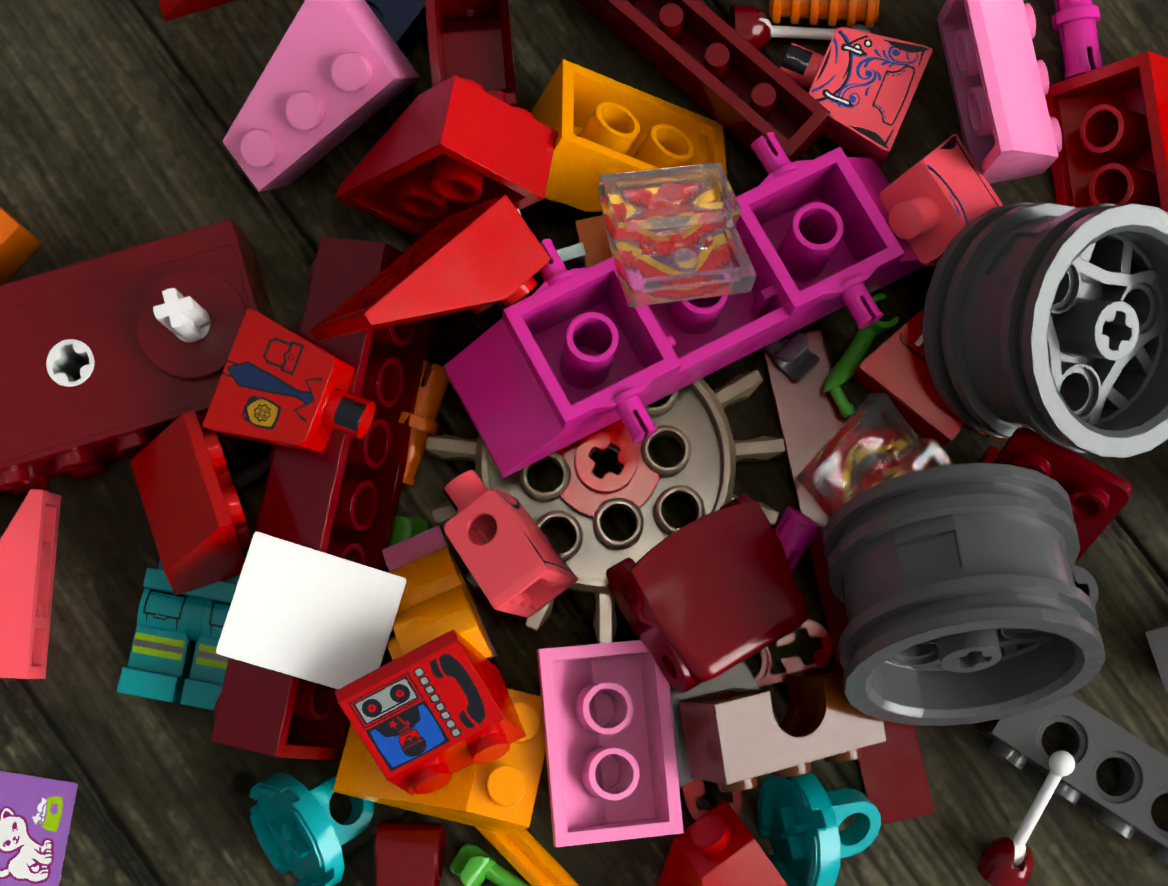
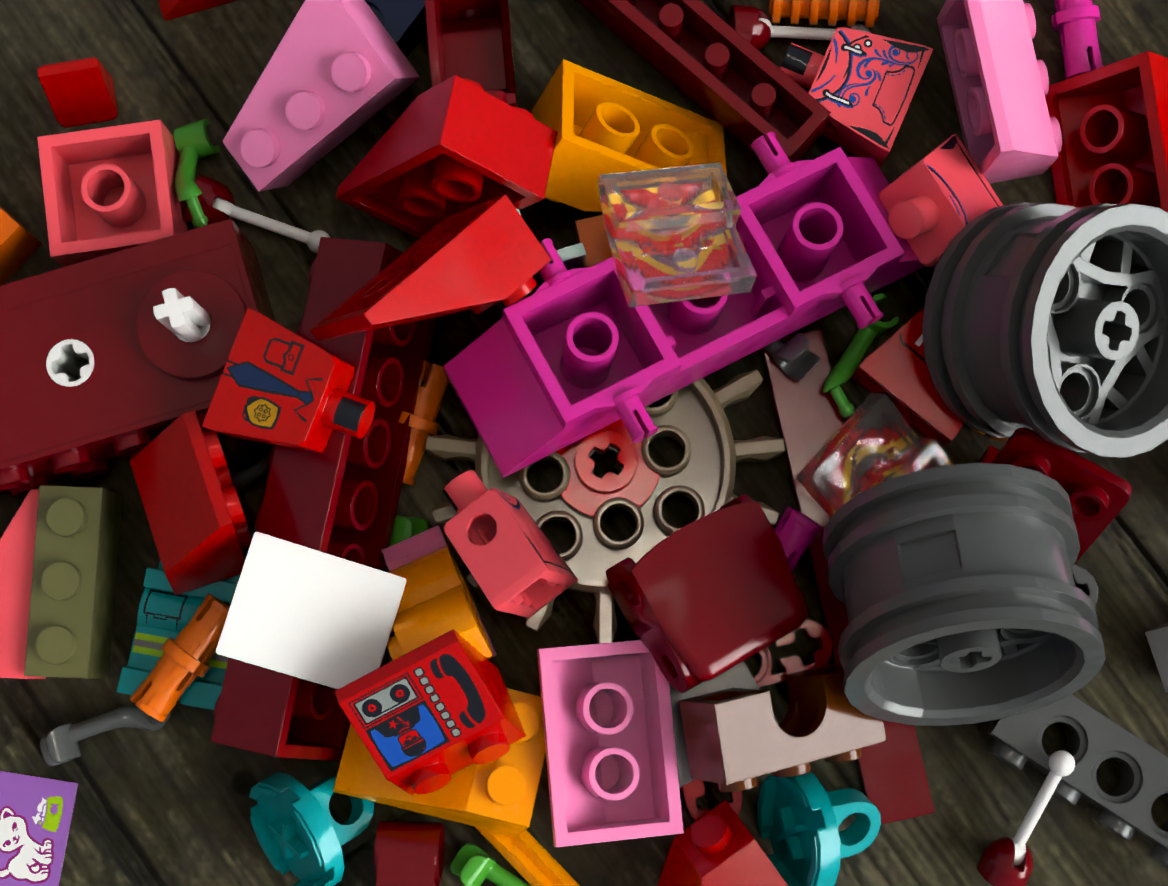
none -> olive brick [24,485,122,679]
none -> red slope [37,57,118,128]
none -> coral brick [37,120,188,267]
none -> dark grey piece [39,706,171,767]
none -> orange pin [129,593,230,722]
none -> bright green piece [174,118,220,228]
none -> hinge [184,174,330,254]

